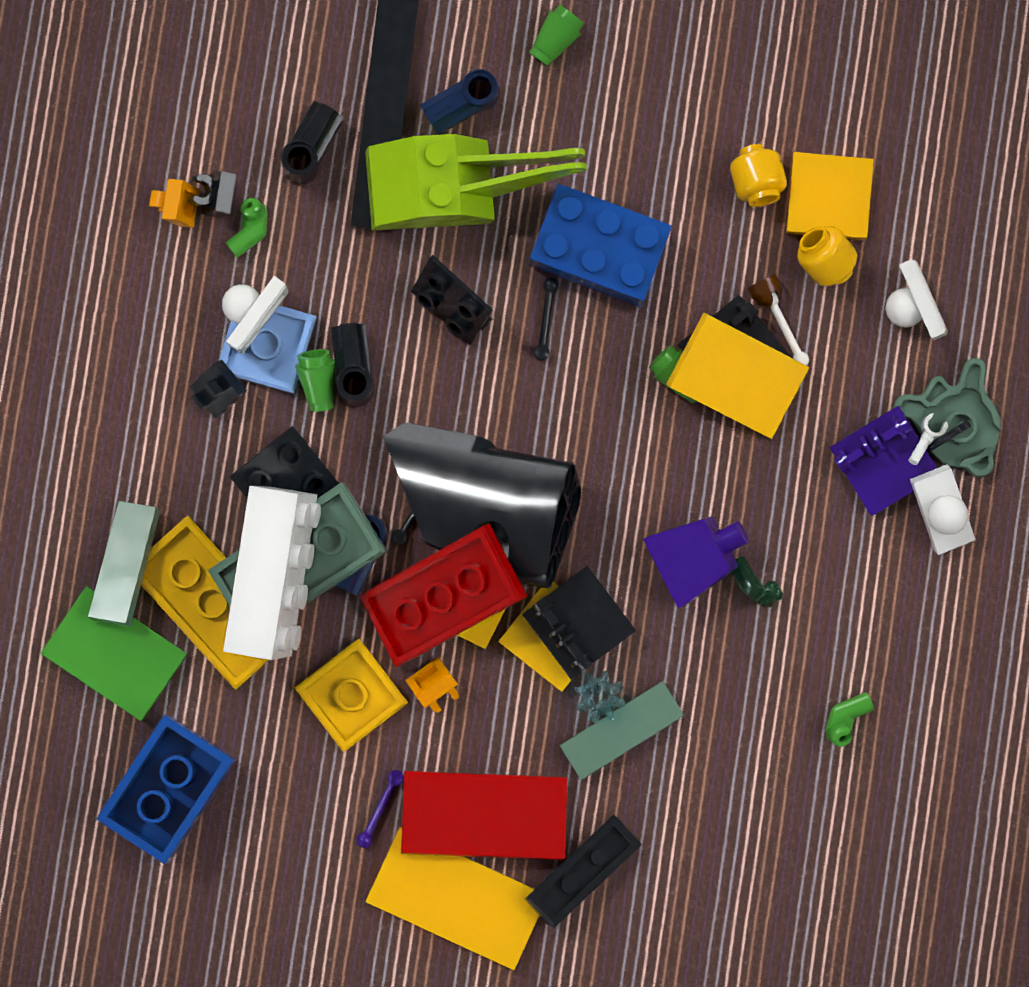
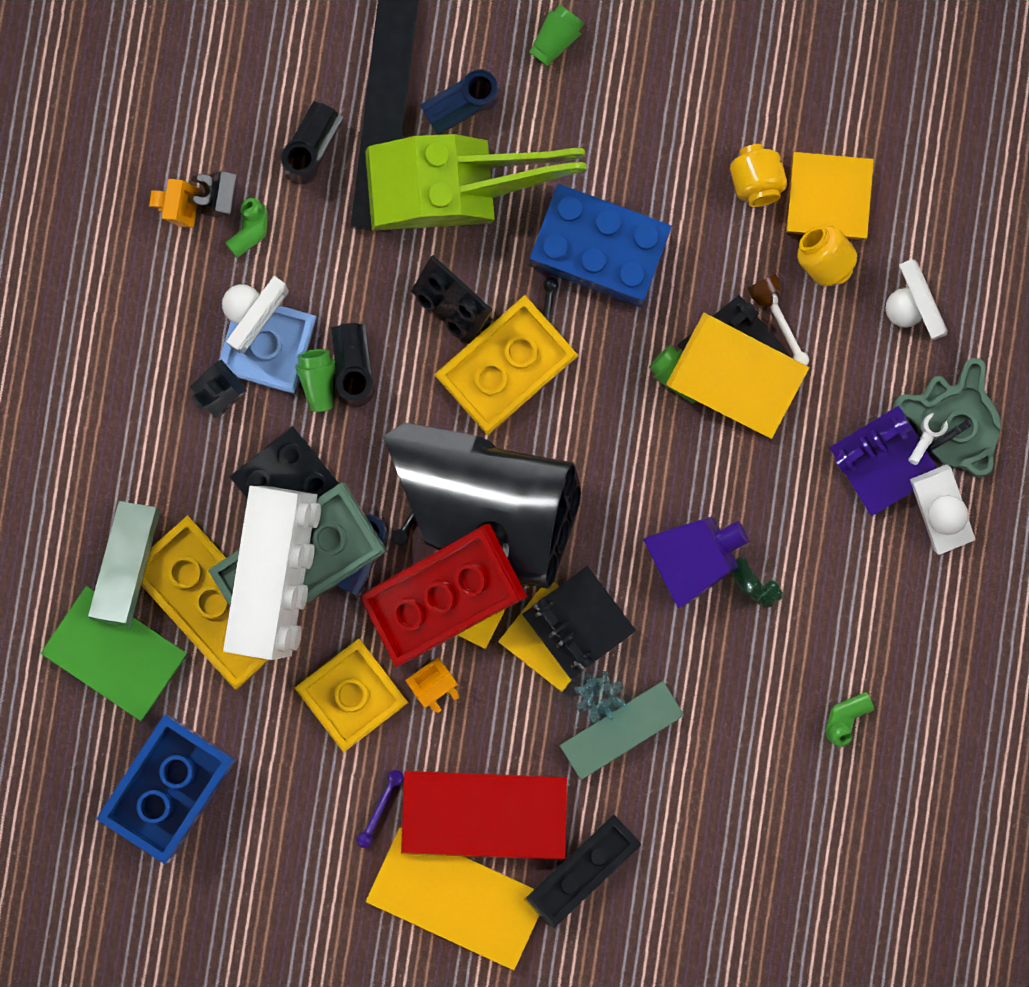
none -> yellow tile [434,295,579,435]

